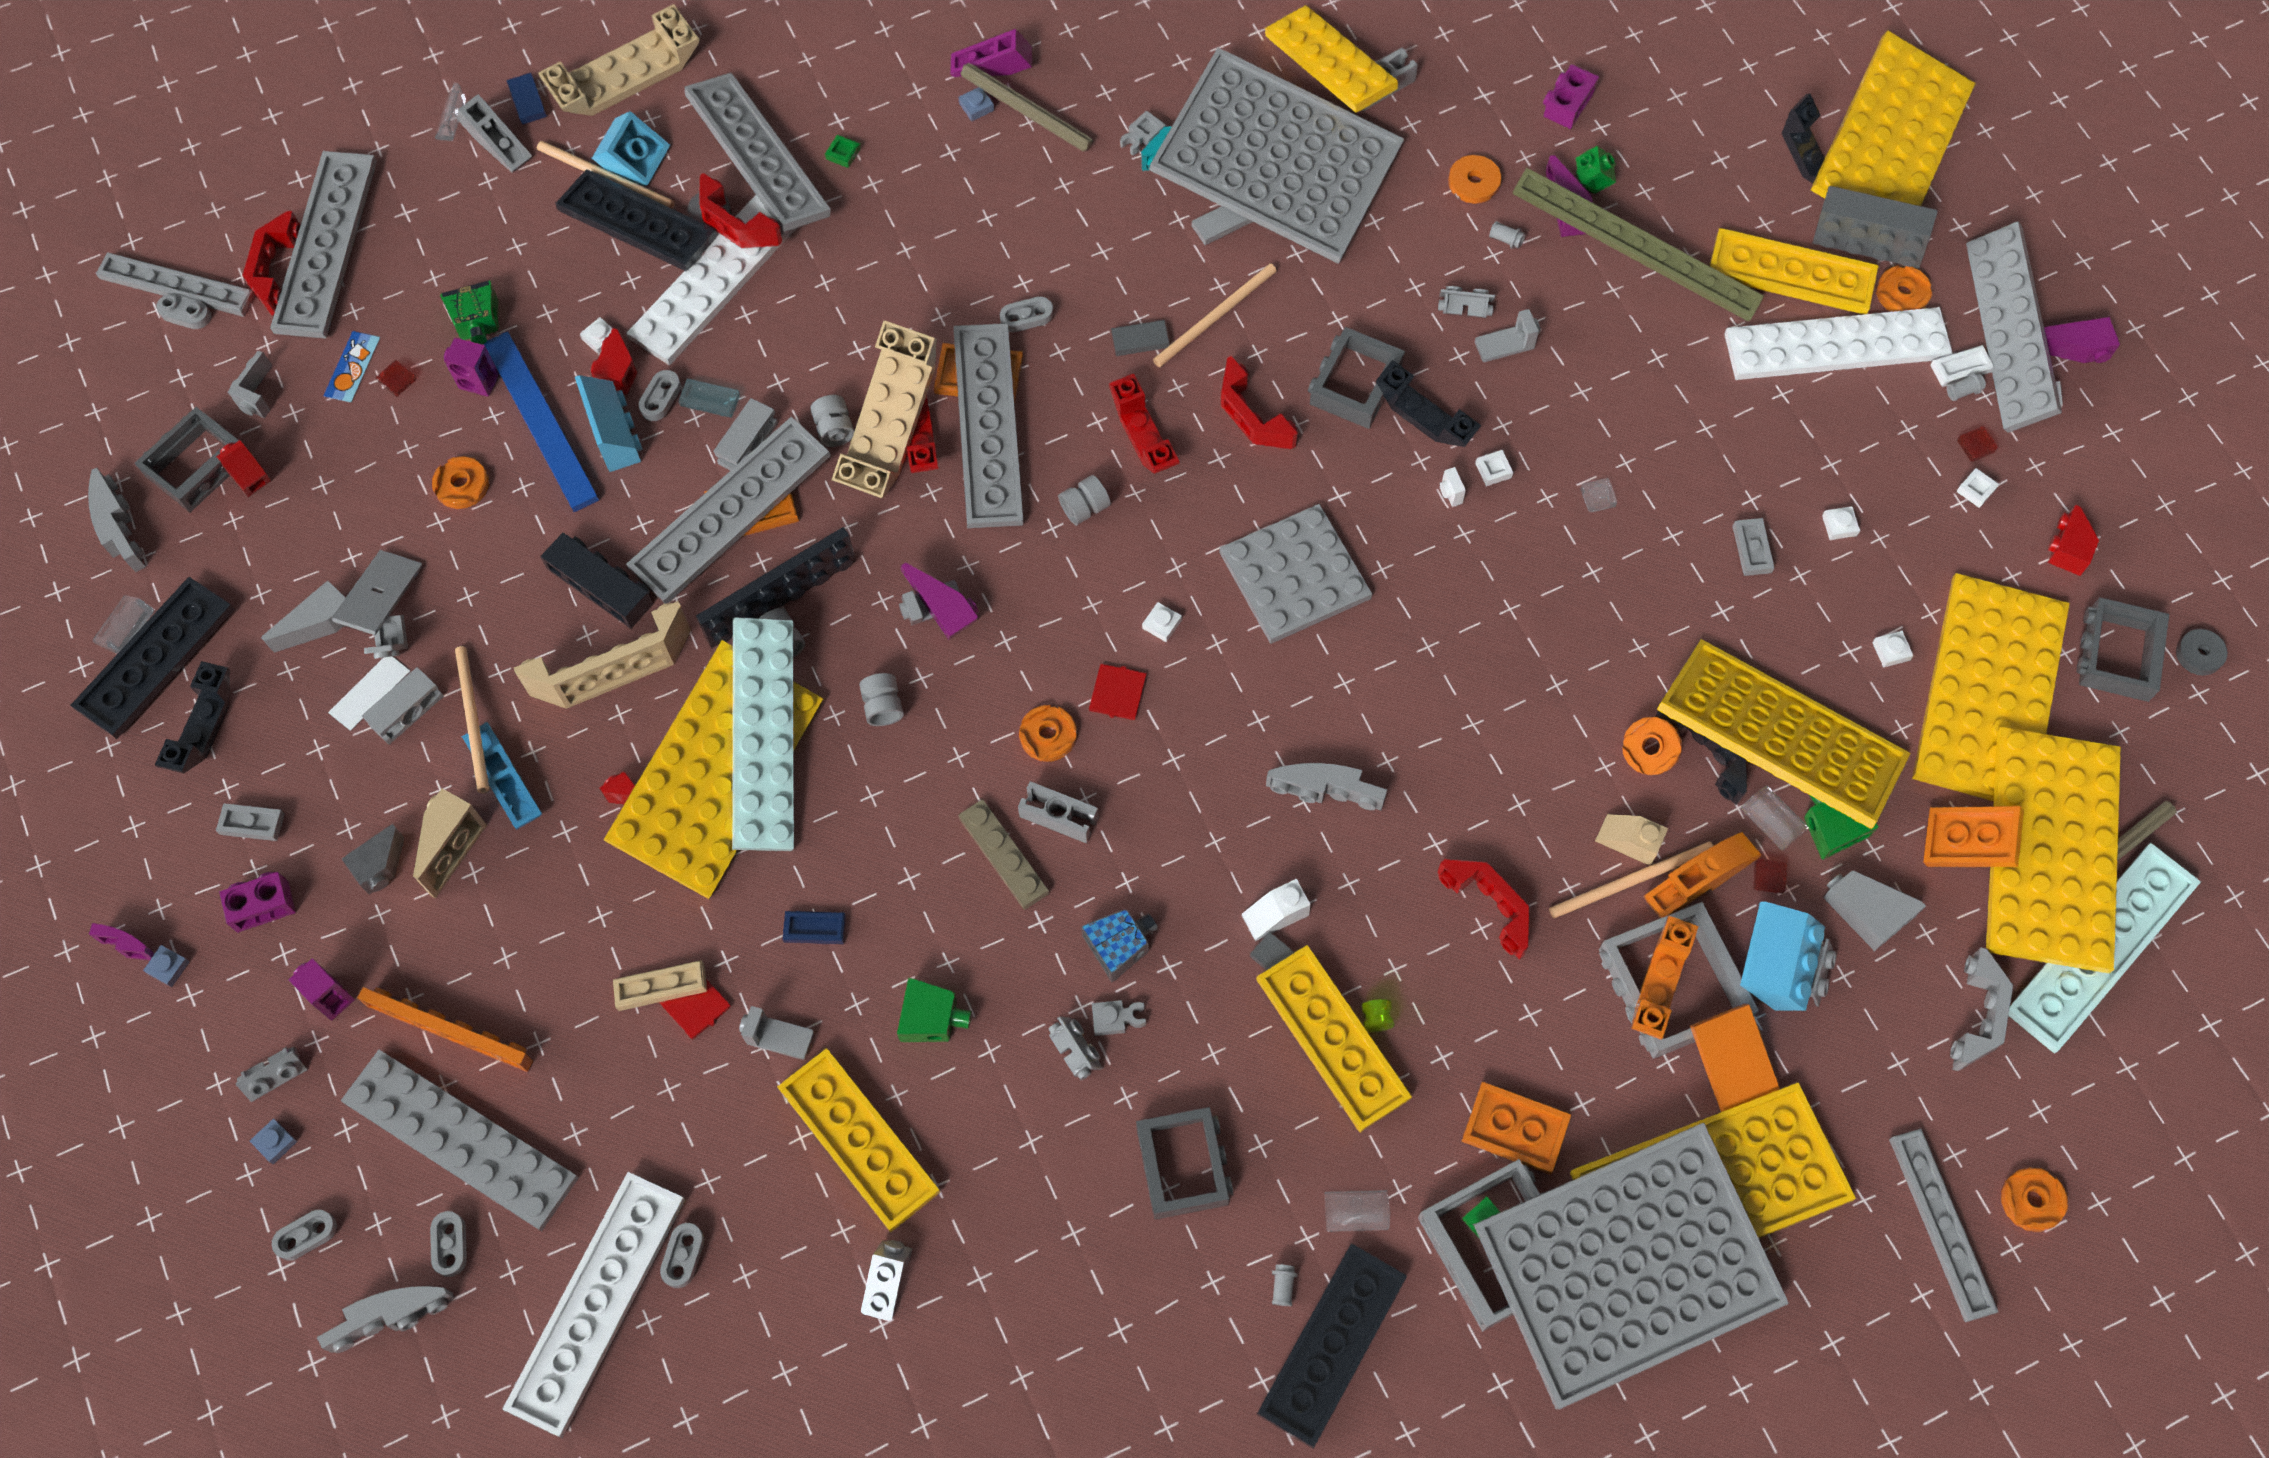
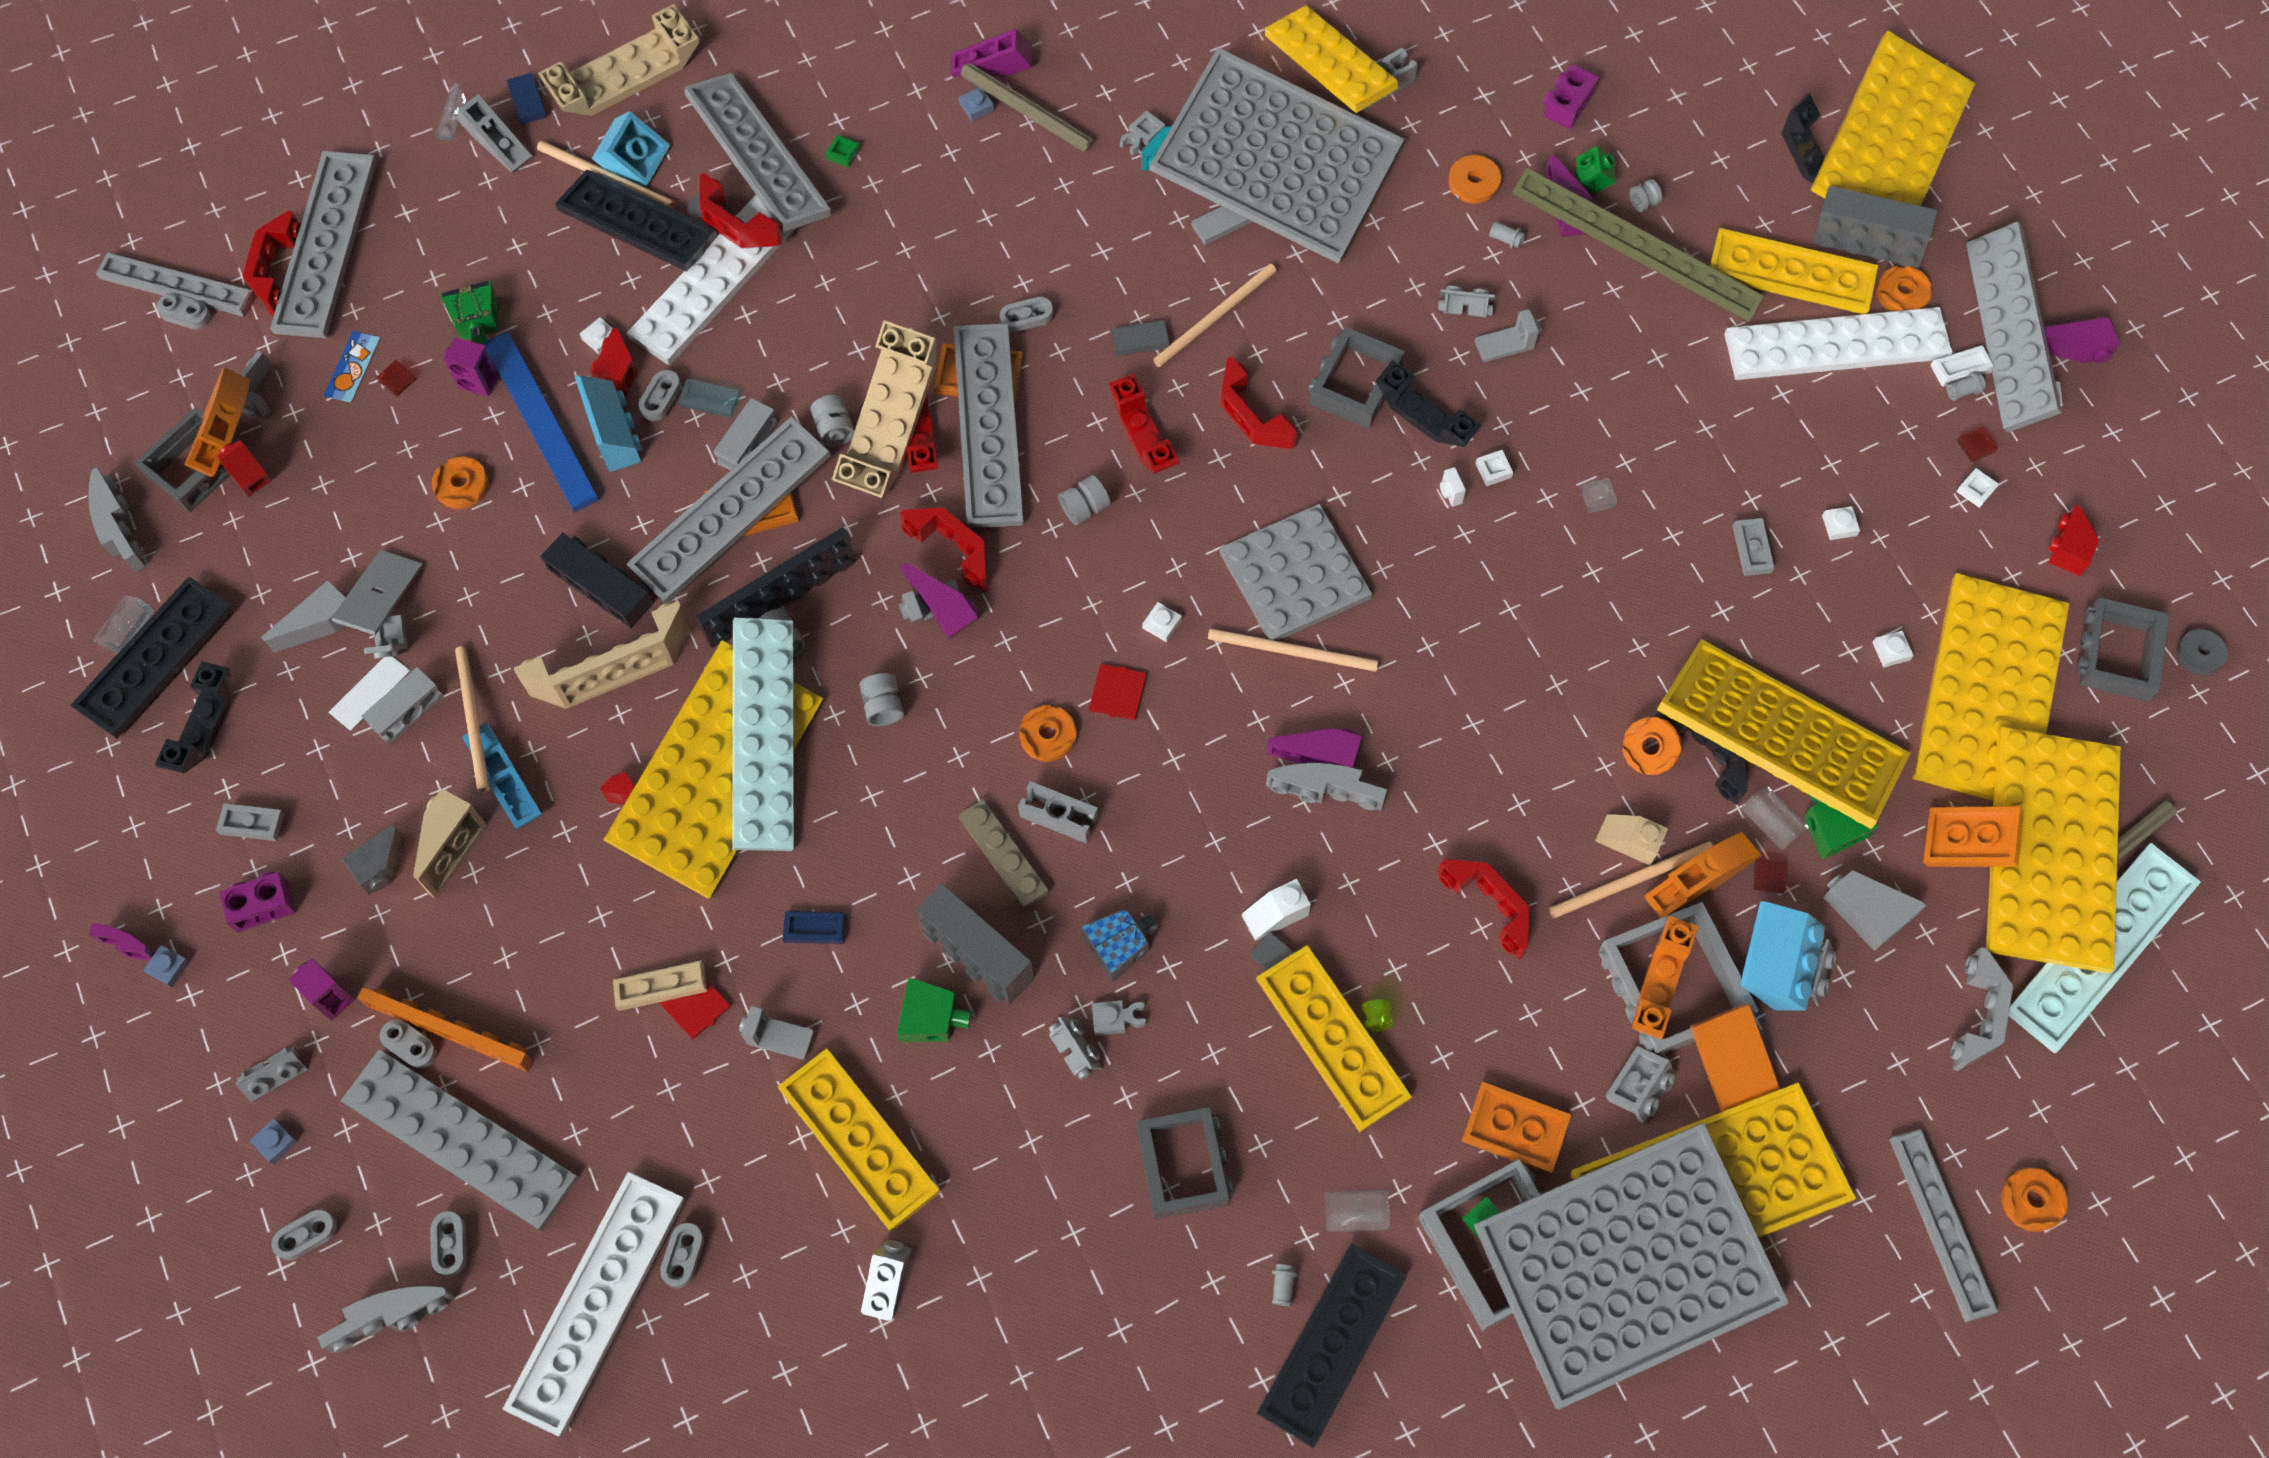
none -> orange slope [185,367,251,477]
none -> light grey plate [380,1019,437,1069]
none -> red slope [899,507,987,593]
none -> dark grey brick [917,884,1034,1005]
none -> light nougat piece [1208,628,1378,672]
none -> magenta slope [1266,728,1362,768]
none -> light grey bracket [1606,1046,1675,1124]
none -> light grey wheel [1630,179,1662,212]

